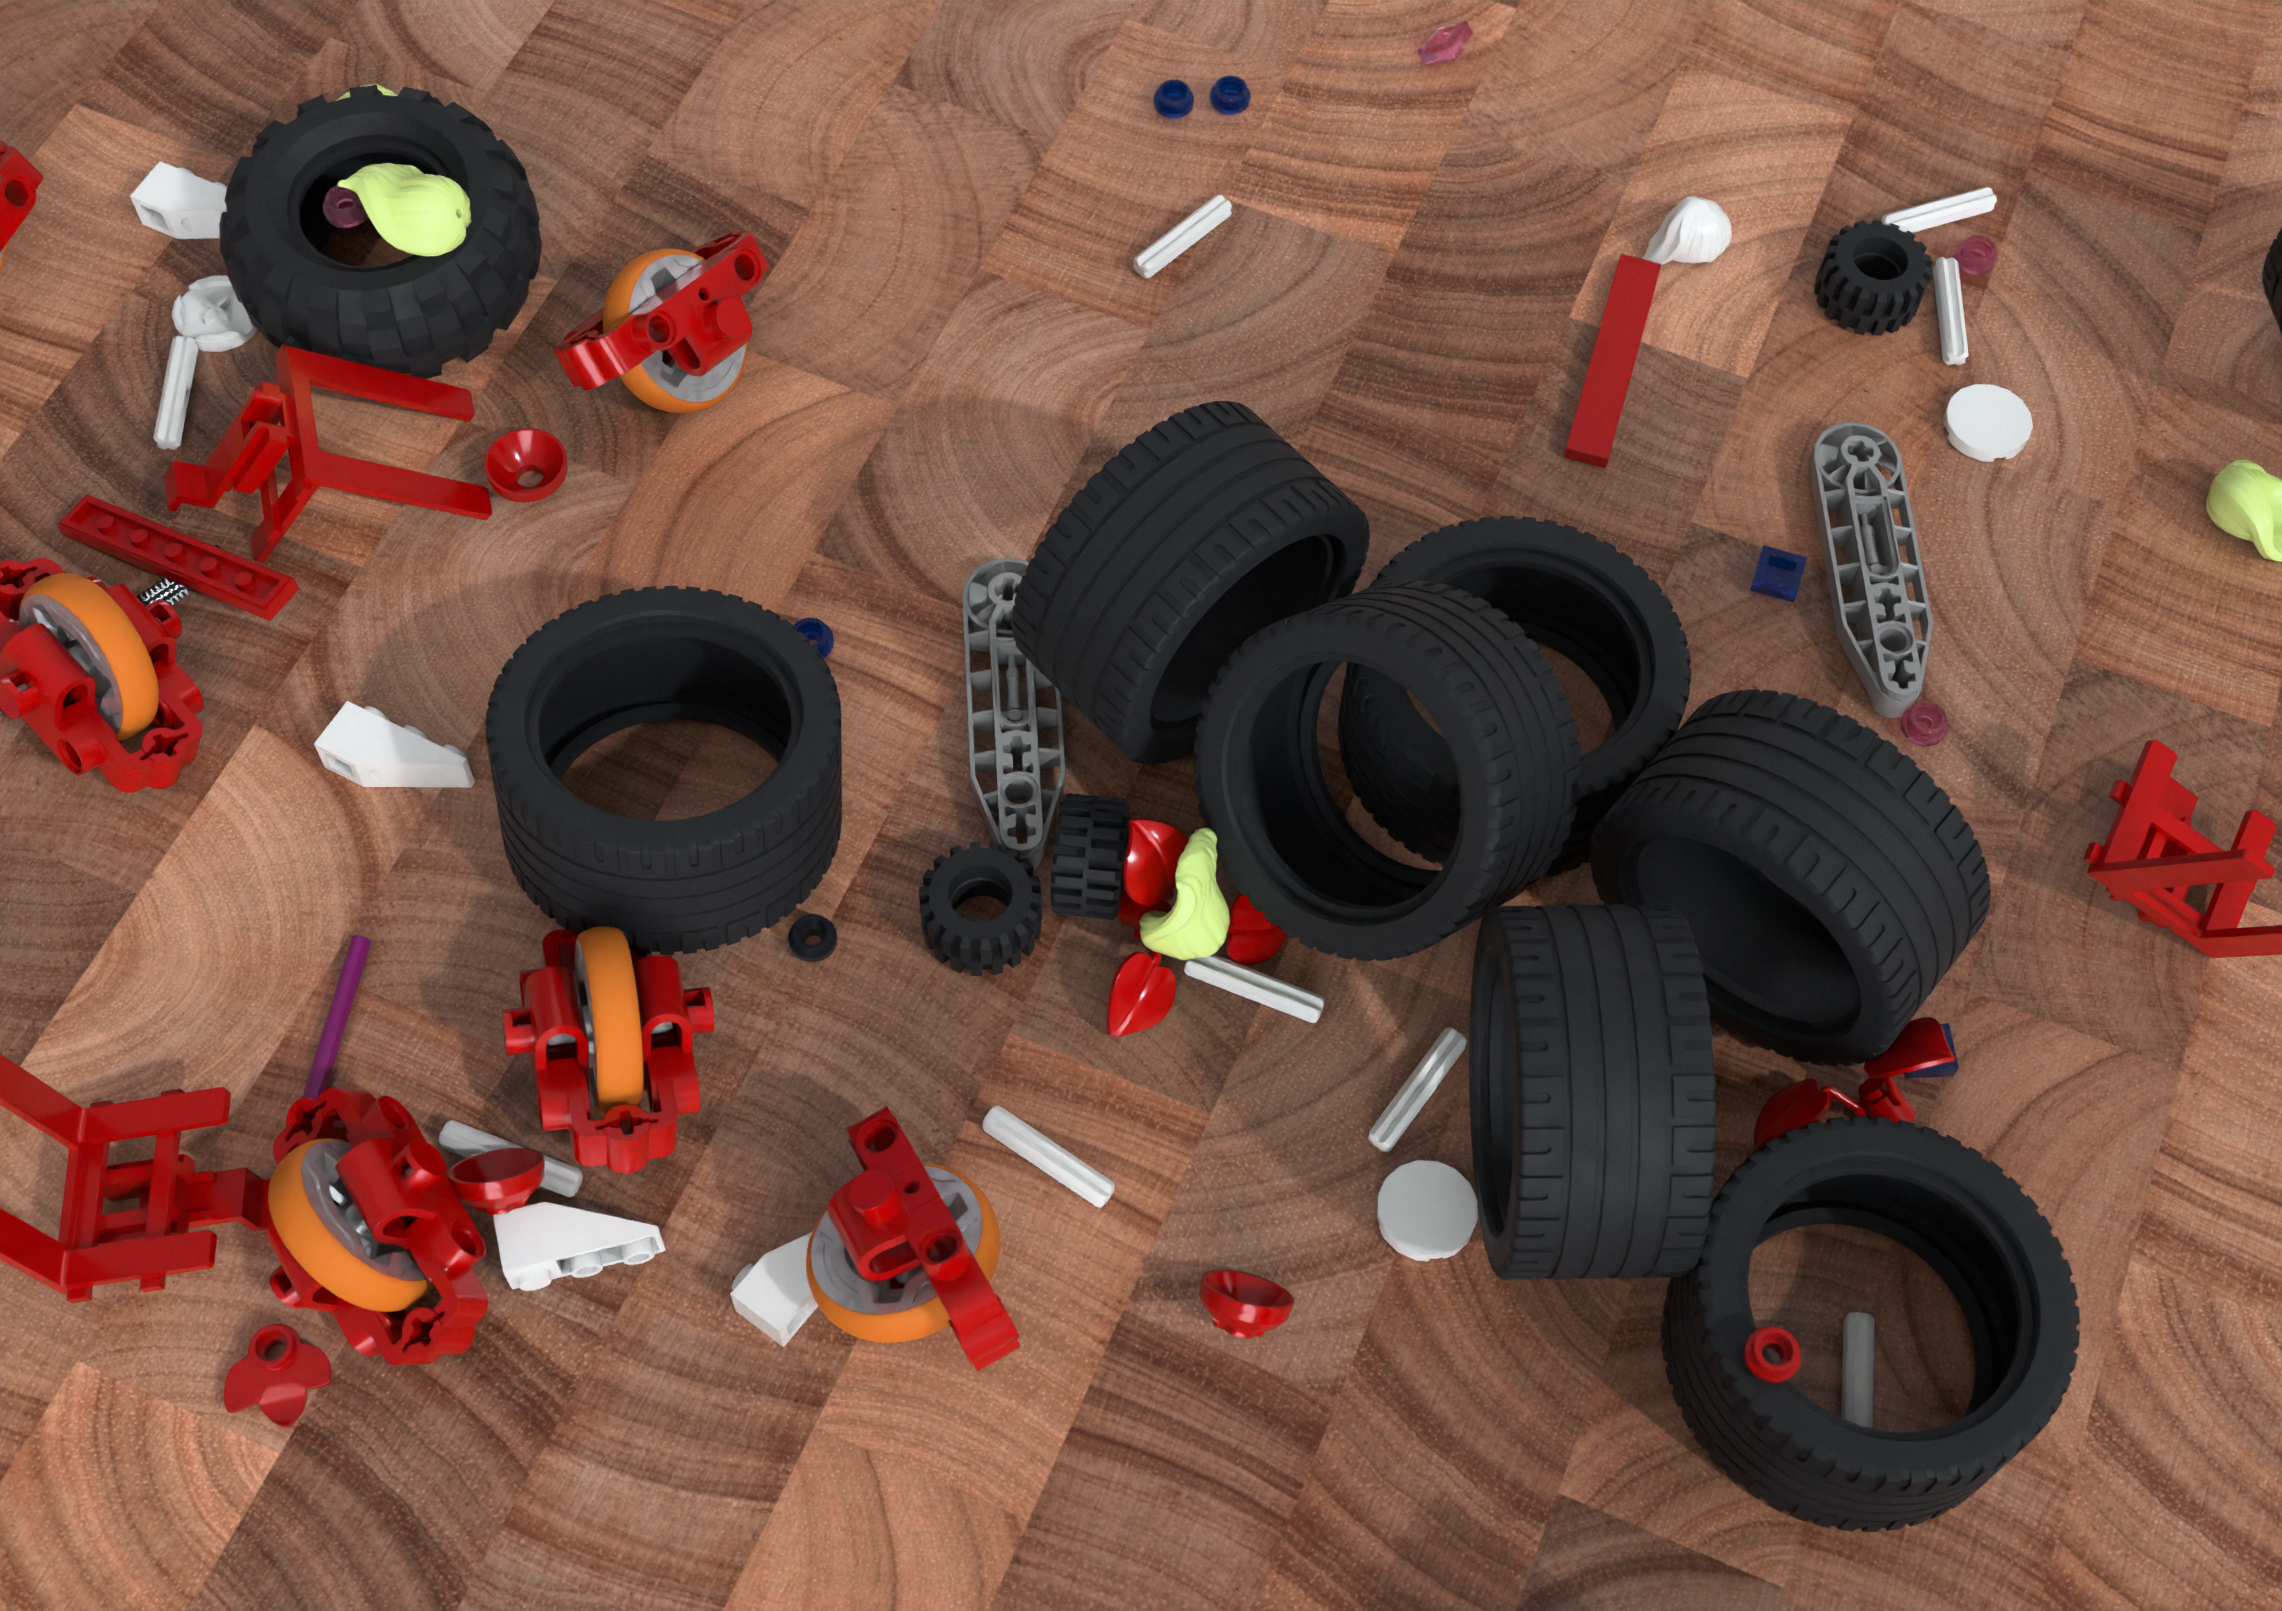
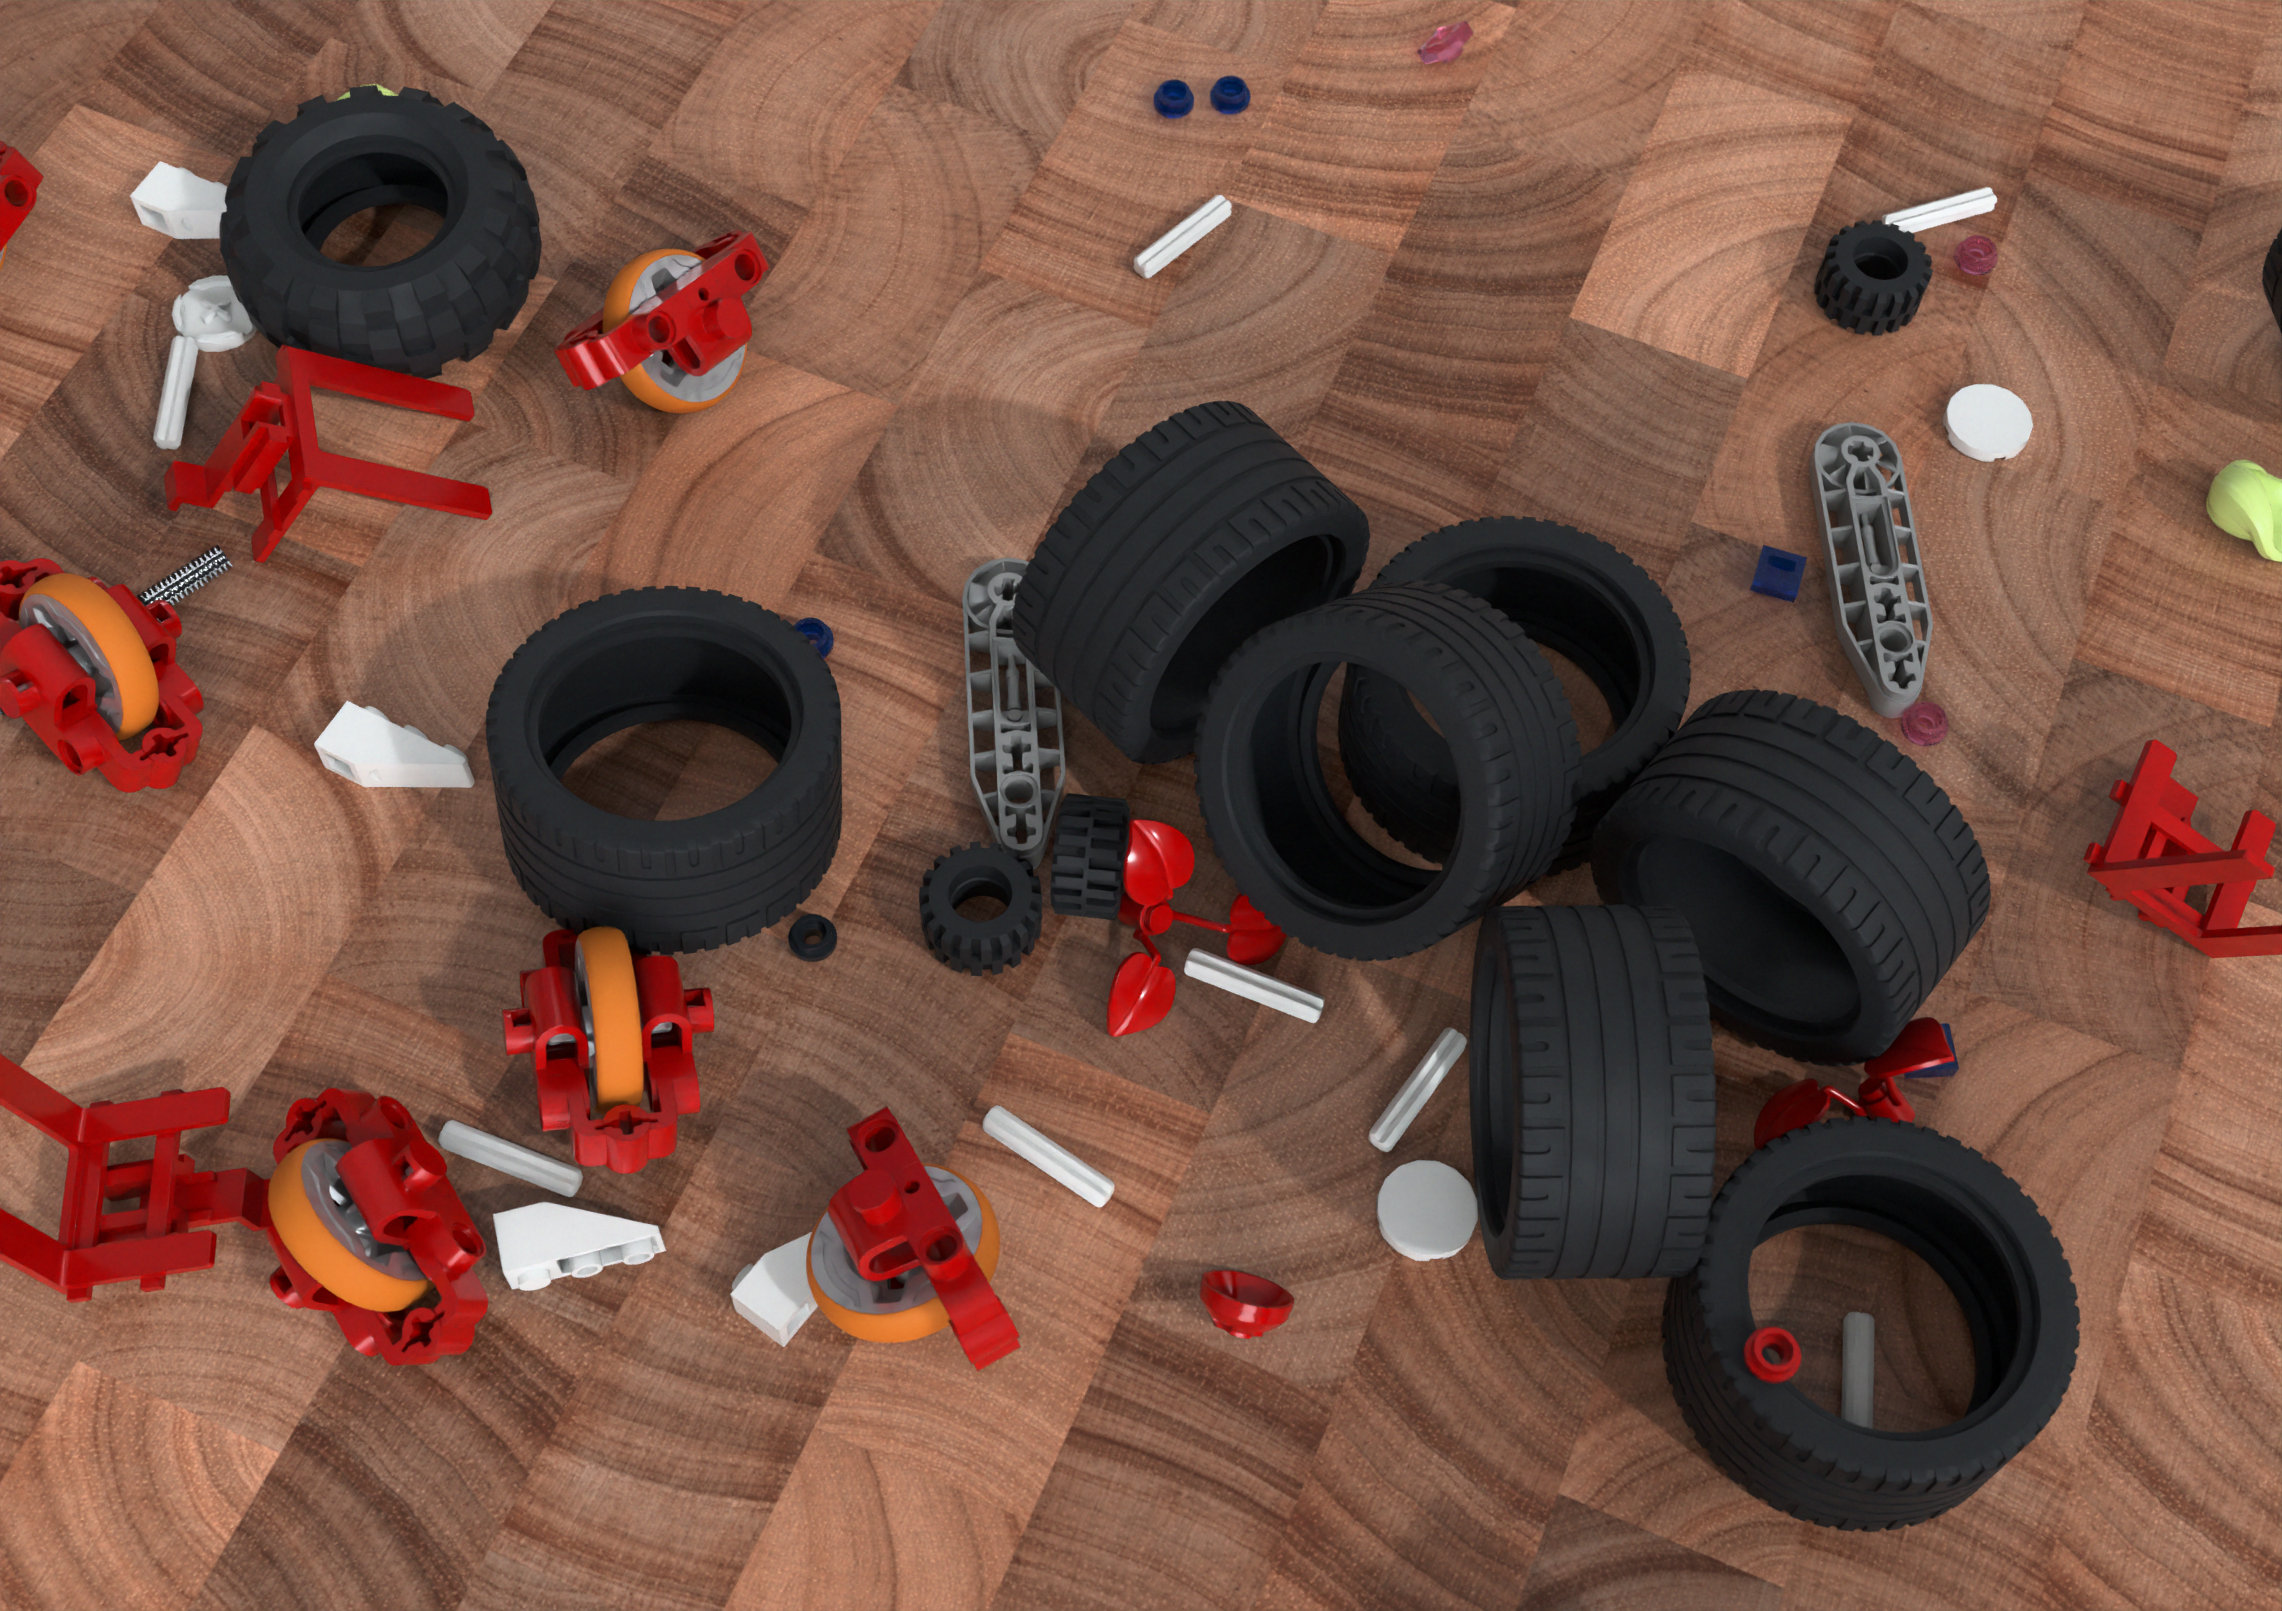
red tile [57,494,299,621] -> none
red plate [223,1324,332,1428] -> none
magenta bar [302,935,371,1098] -> none
clear pink plate [323,186,368,228] -> none
yellowish green piece [337,163,471,256] -> none
red piece [448,1148,545,1215] -> none
red piece [484,428,567,503] -> none
yellowish green piece [1139,828,1230,960] -> none
red tile [1564,254,1662,468] -> none
white hair [1642,196,1732,265] -> none
white axle [1933,257,1969,366] -> none

